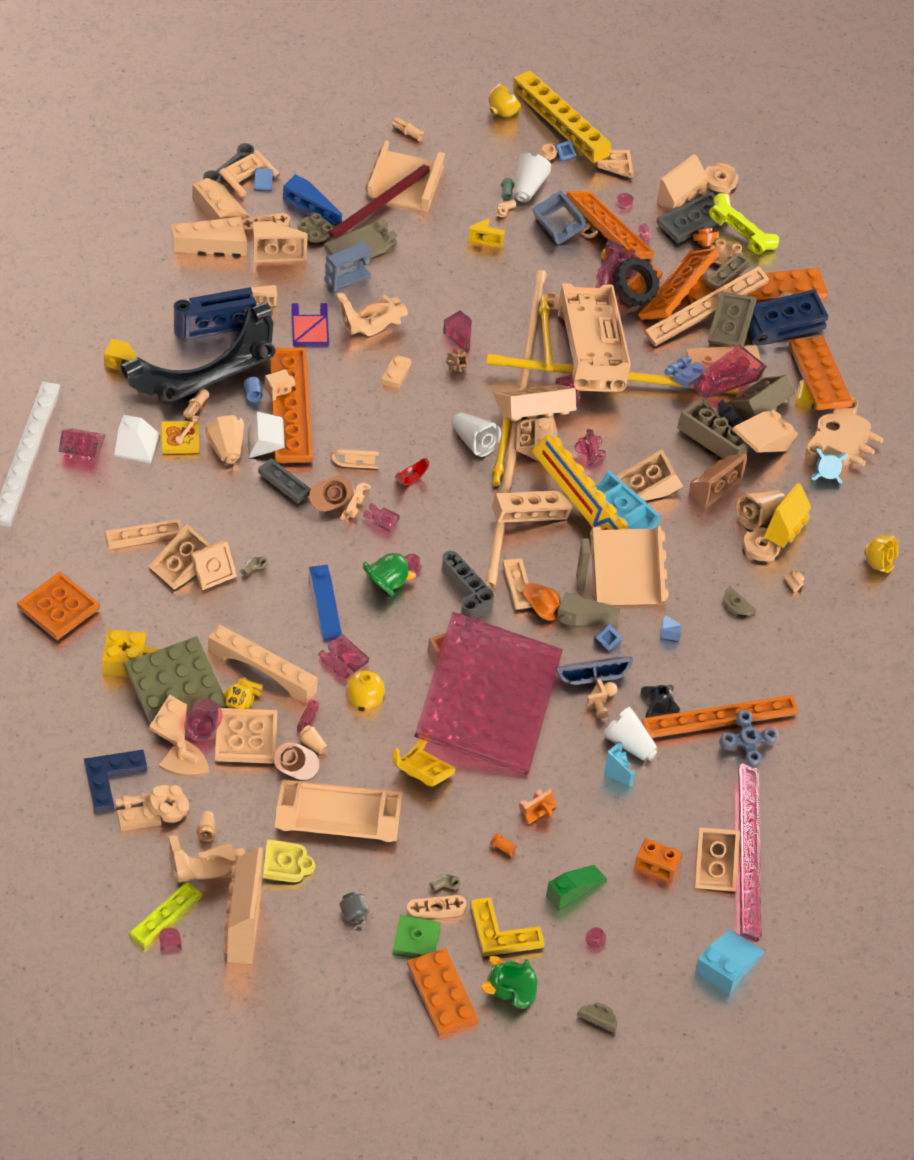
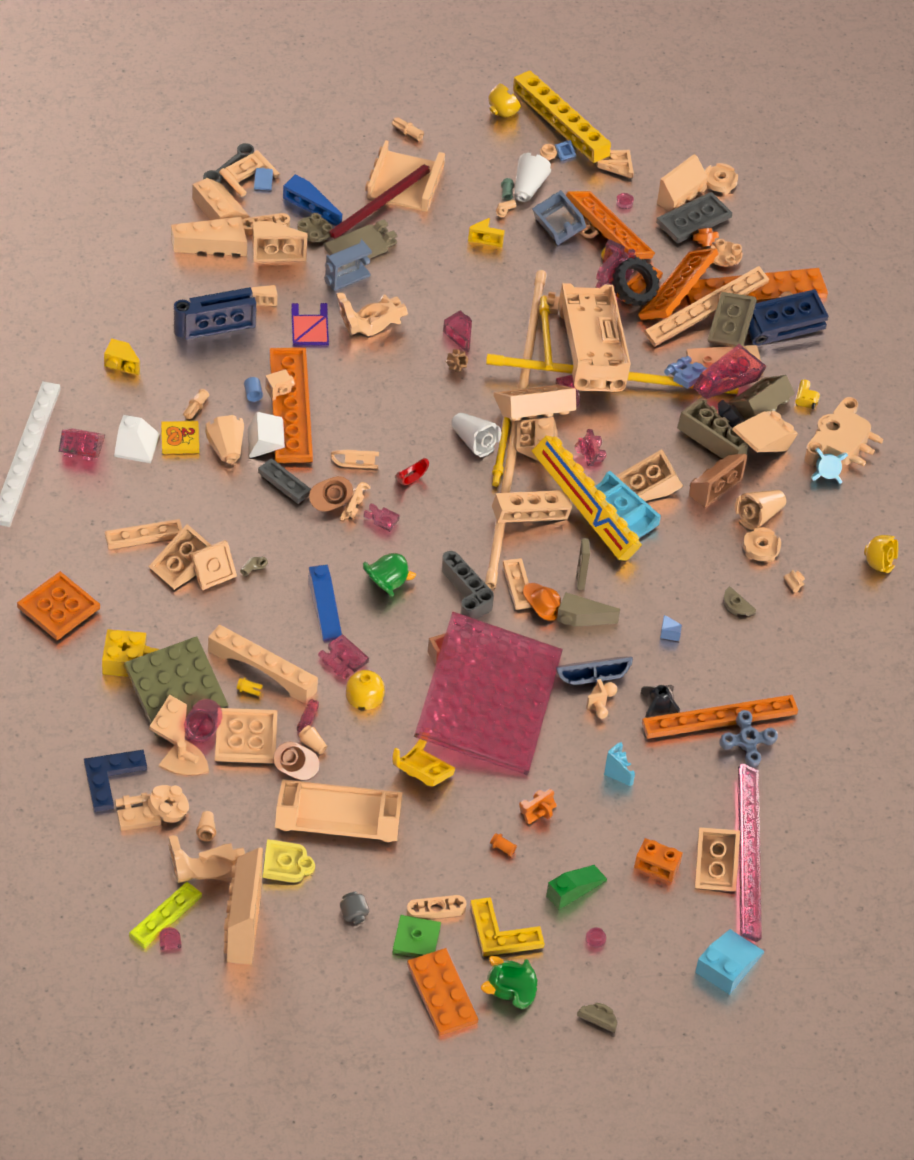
black panel [121,301,275,403] -> none
light nougat hinge [176,415,199,444] -> none
yellow head [223,683,254,709] -> none
light nougat plate [381,354,411,389] -> none
clear pink plate [404,554,422,571] -> none
dark tan arm [429,874,461,892] -> none
light nougat panel [590,526,668,606] -> none
medium blue slope [594,623,622,651] -> none
white cone [603,707,658,761] -> none
clear pink tile [638,223,651,242] -> none
dark tan tile [704,252,751,291] -> none
neon yellow plate [709,193,779,255] -> none
yellow slope [764,483,811,548] -> none
orange plate [789,336,853,410] -> none

